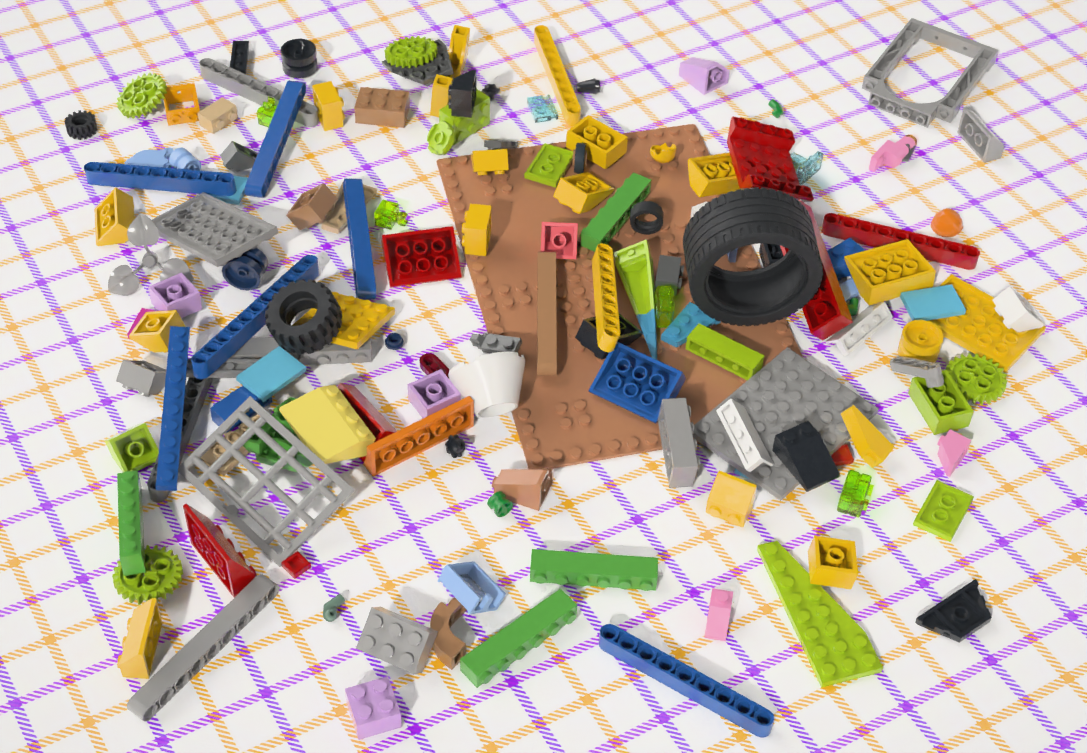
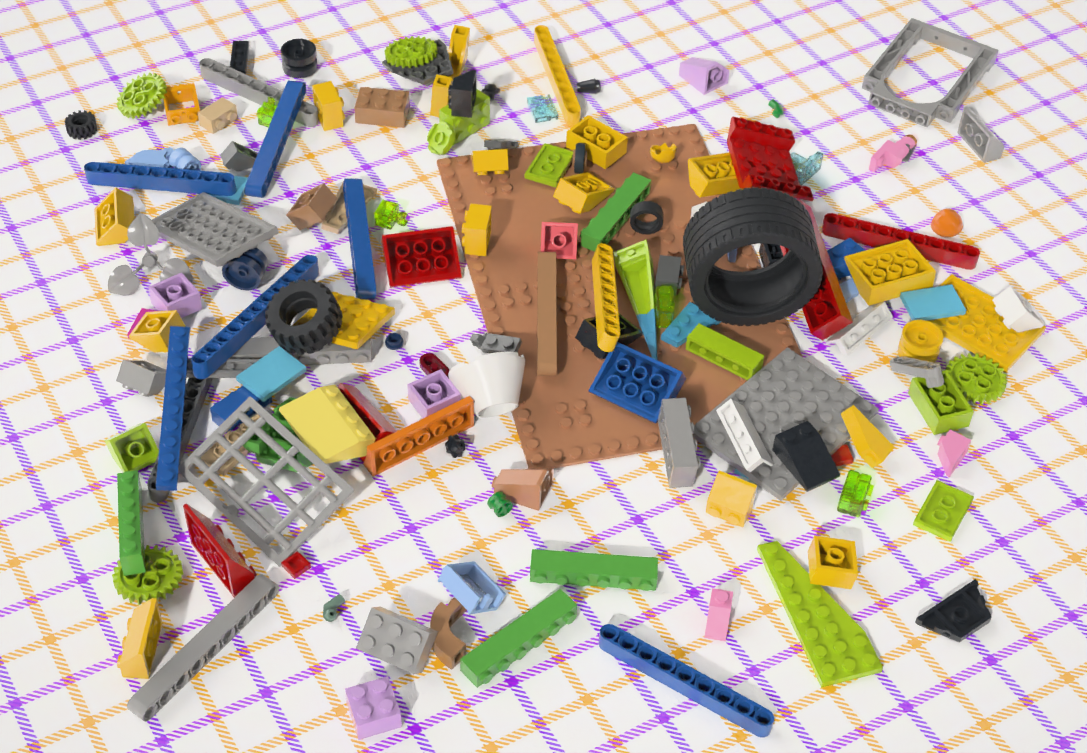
green arm [847,298,859,316] -> none

